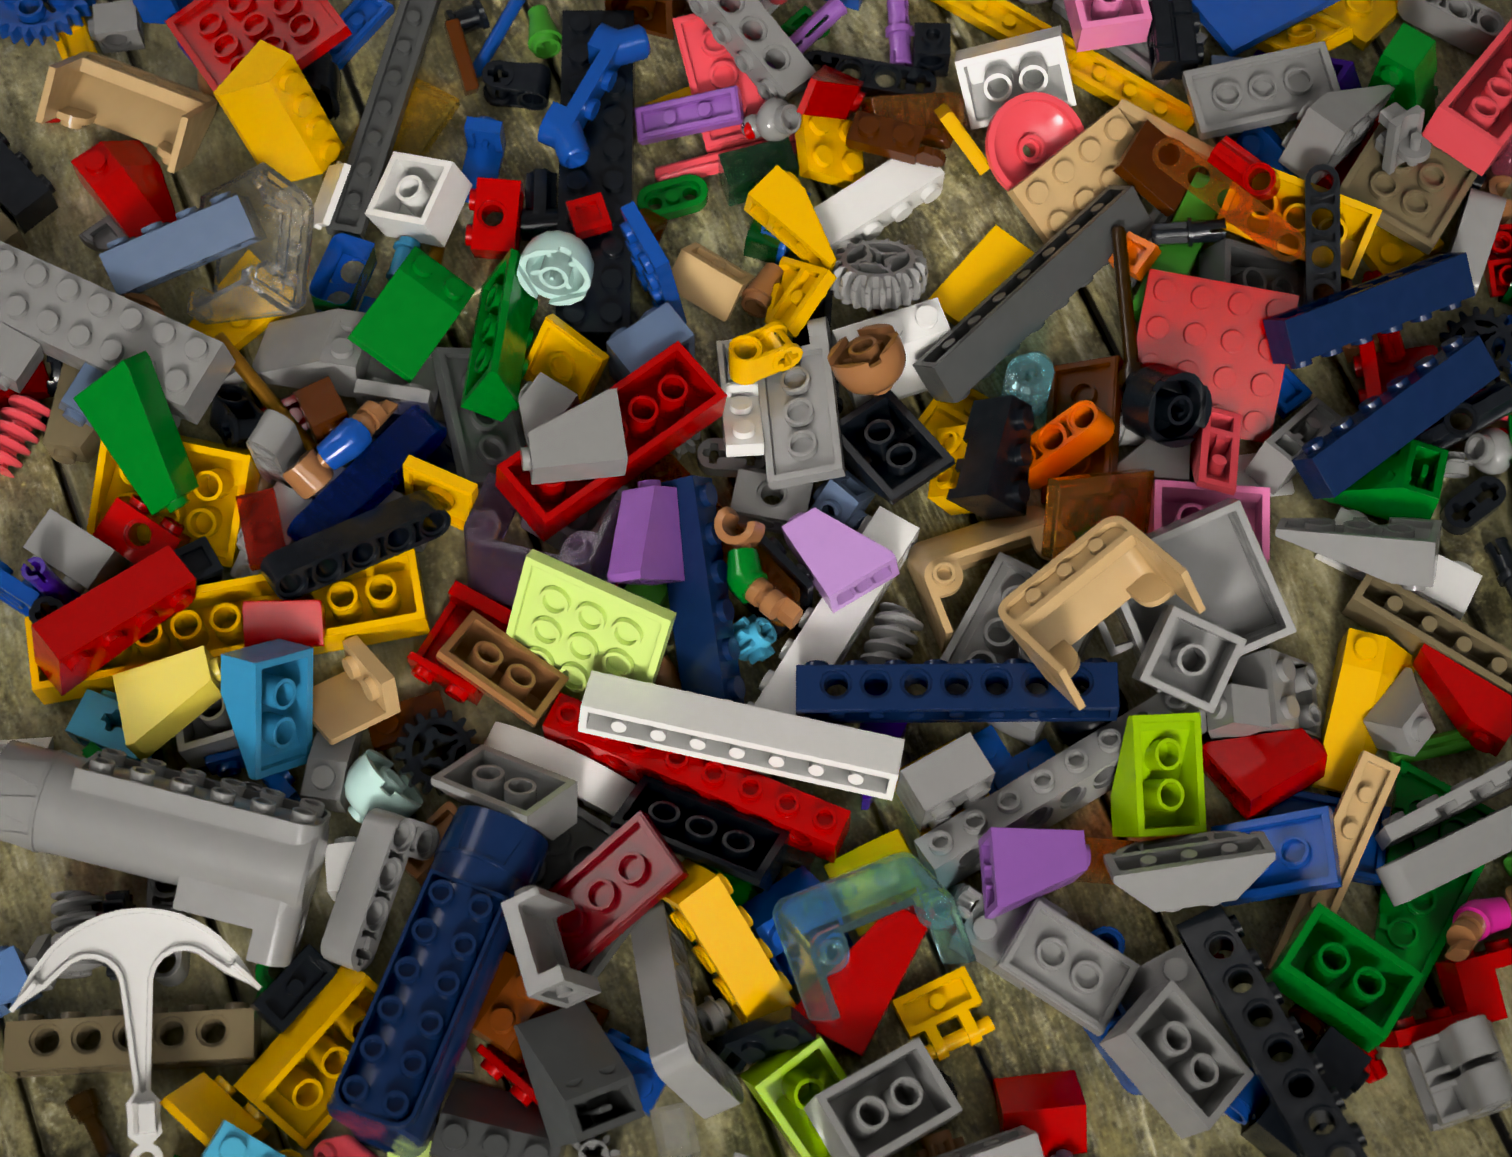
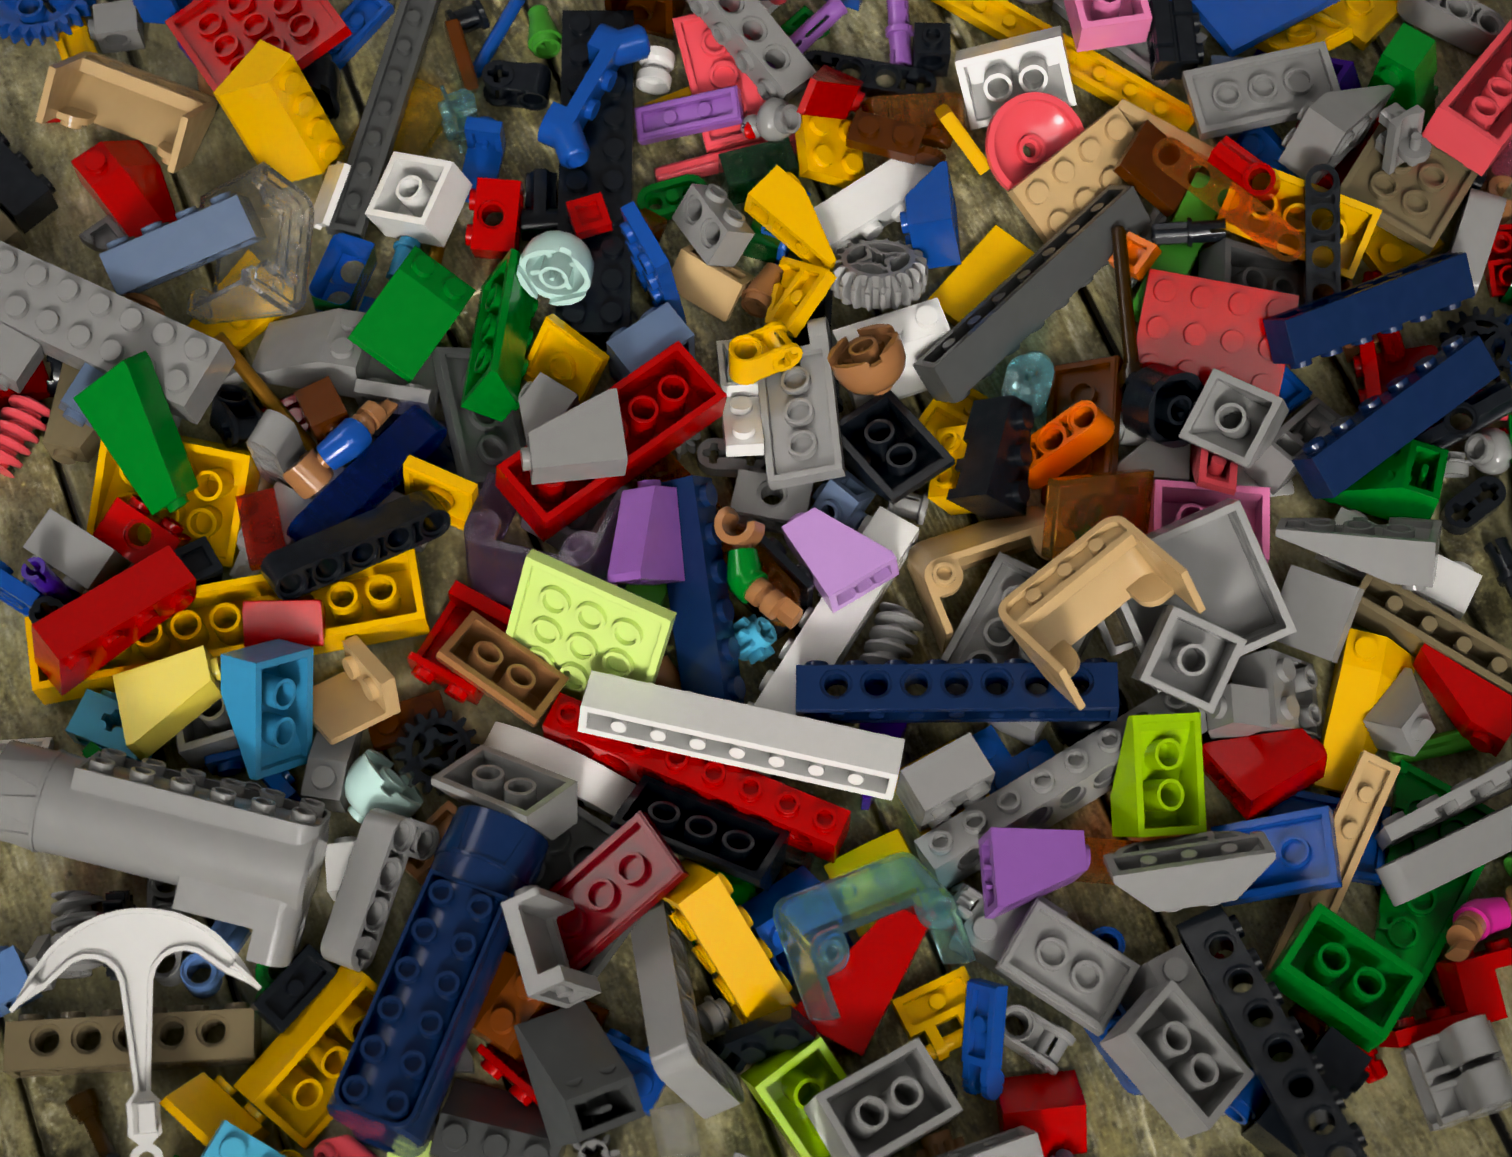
none -> medium blue piece [180,920,251,998]
none -> clear light blue hinge [437,85,478,153]
none -> white wheel [635,45,676,95]
none -> light grey brick [672,184,755,267]
none -> light grey bush [887,492,930,526]
none -> blue slope [900,161,961,269]
none -> blue hinge [961,978,1008,1101]
none -> light grey piece [1003,1004,1076,1076]
none -> light grey slope [1178,368,1289,469]
none -> light grey tile [1276,564,1364,663]

